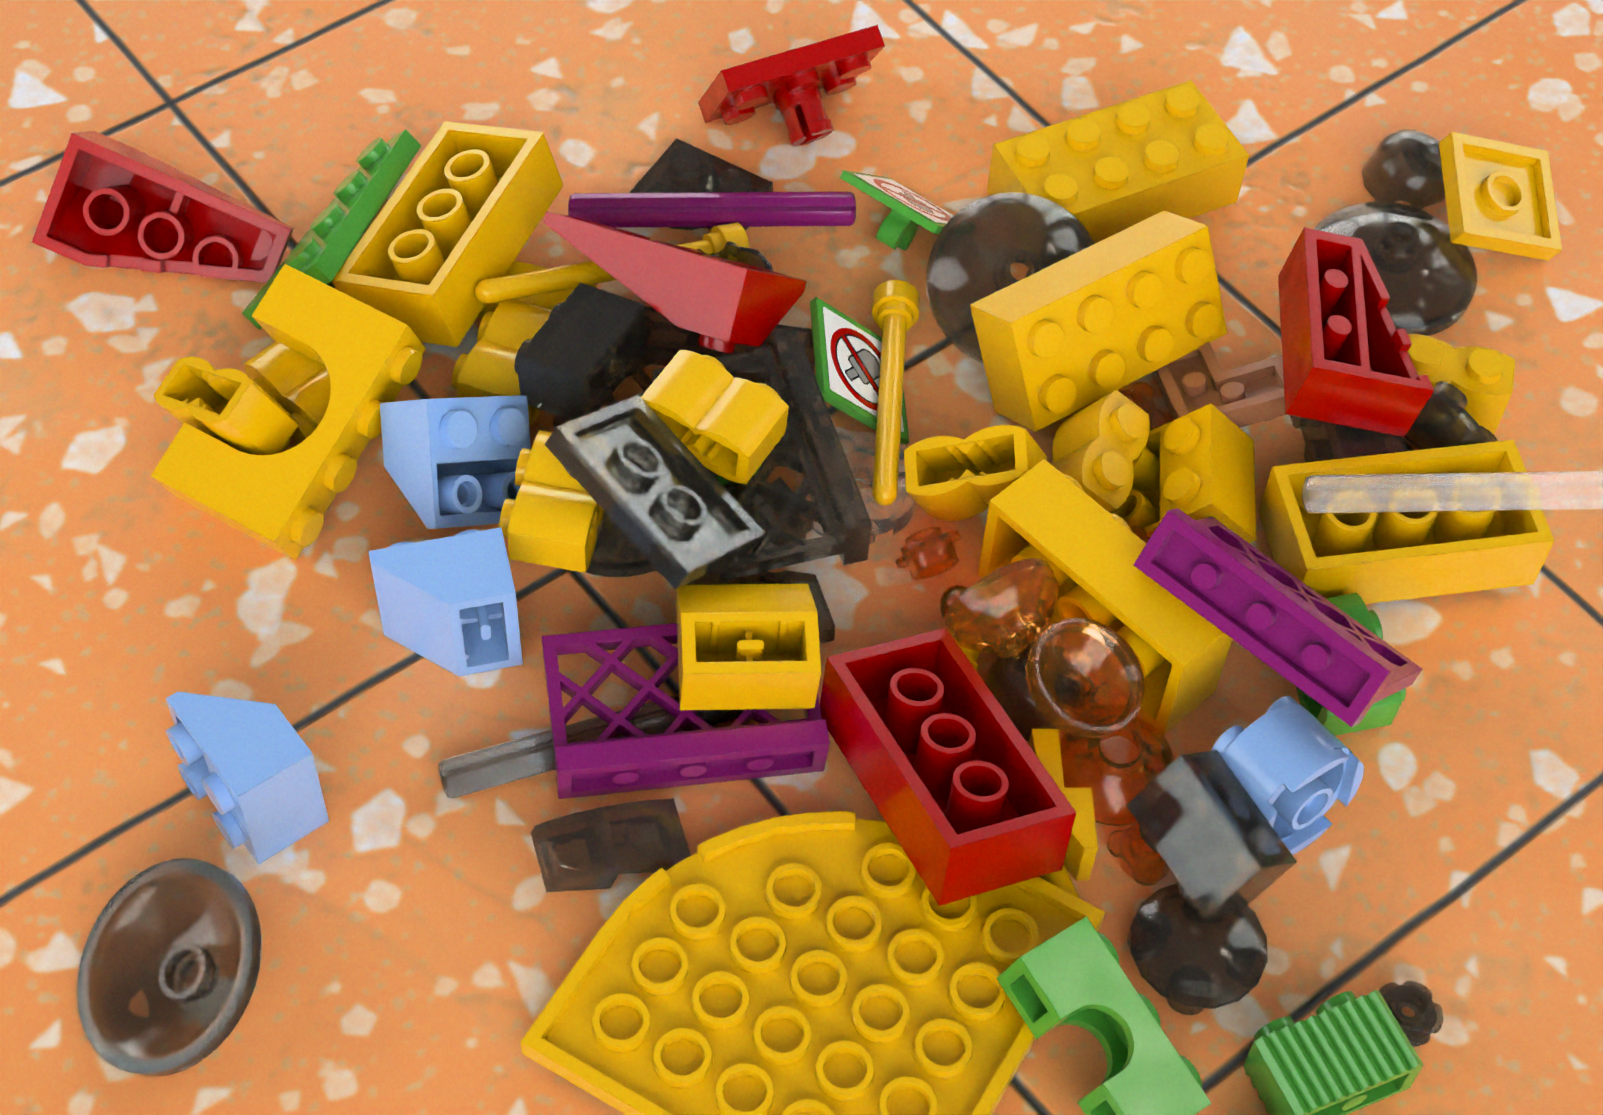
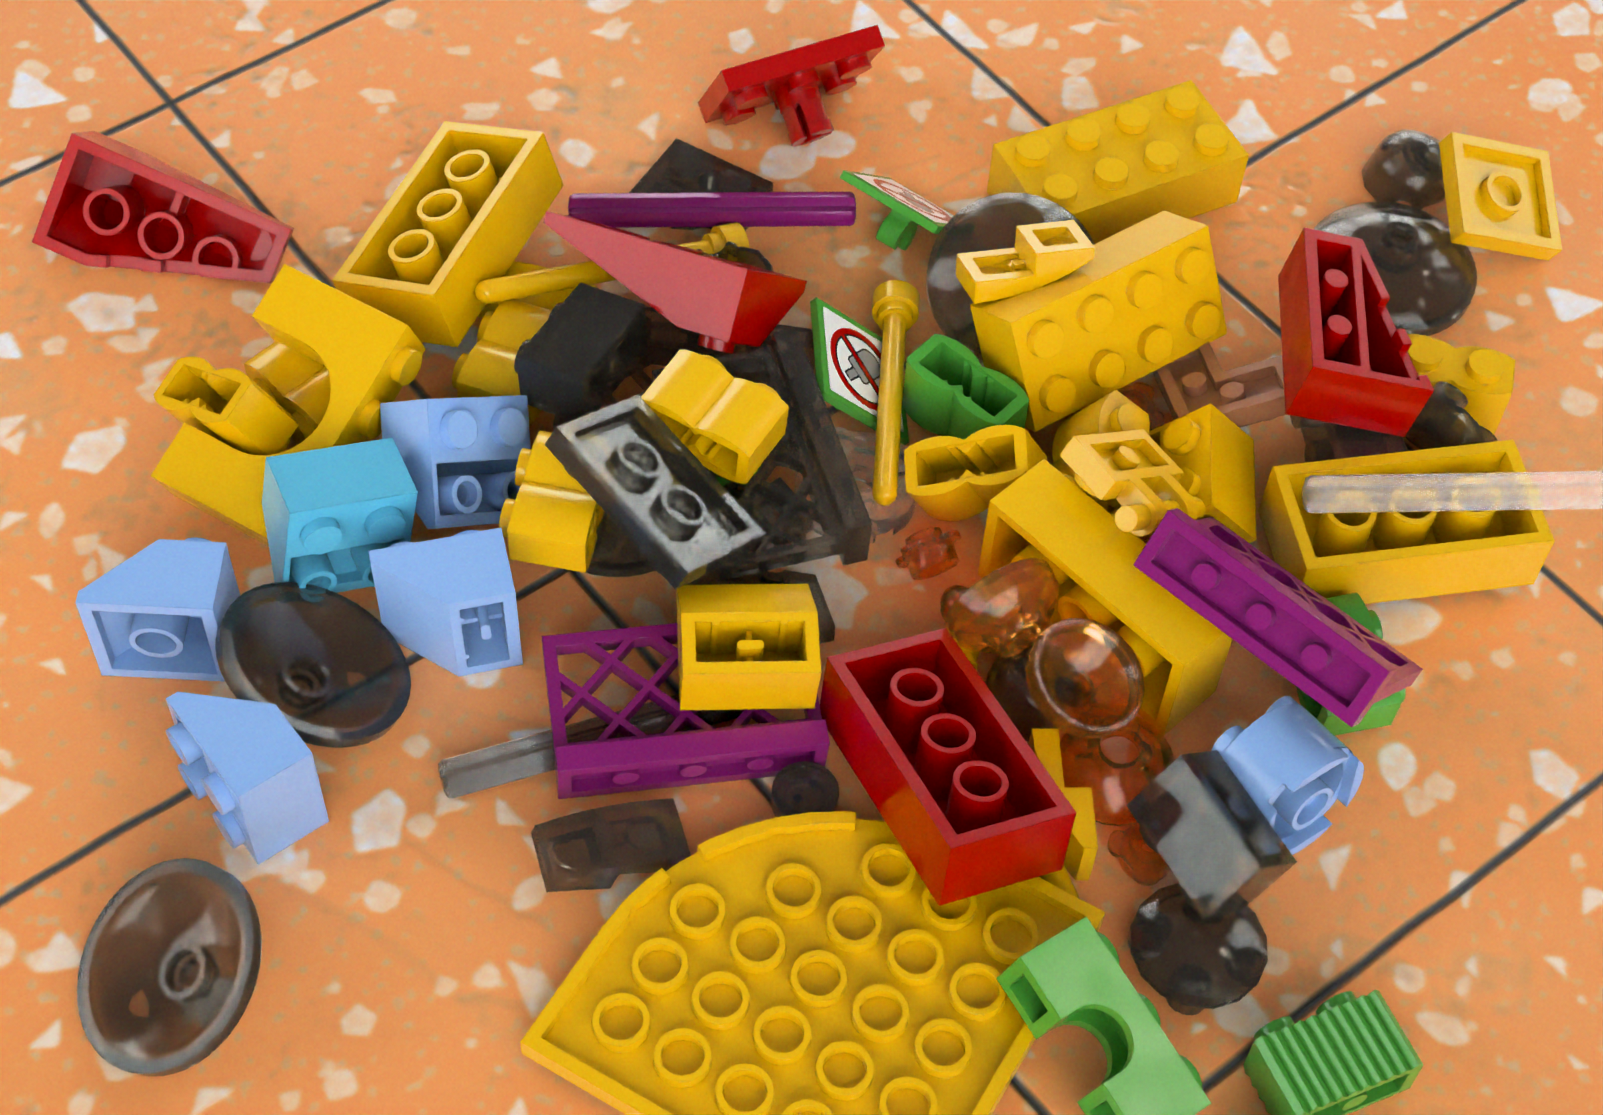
bright green wing [242,129,421,330] -> none
clear smoke plate [1379,980,1444,1048] -> none
none -> light blue slope [75,537,246,682]
none -> clear smoke dish [215,582,411,748]
none -> medium azure slope [262,437,418,603]
none -> clear smoke tile [771,761,839,817]
none -> bright green brick [902,334,1030,439]
none -> yellow slope [956,220,1095,304]
none -> yellow plate [1059,429,1205,537]

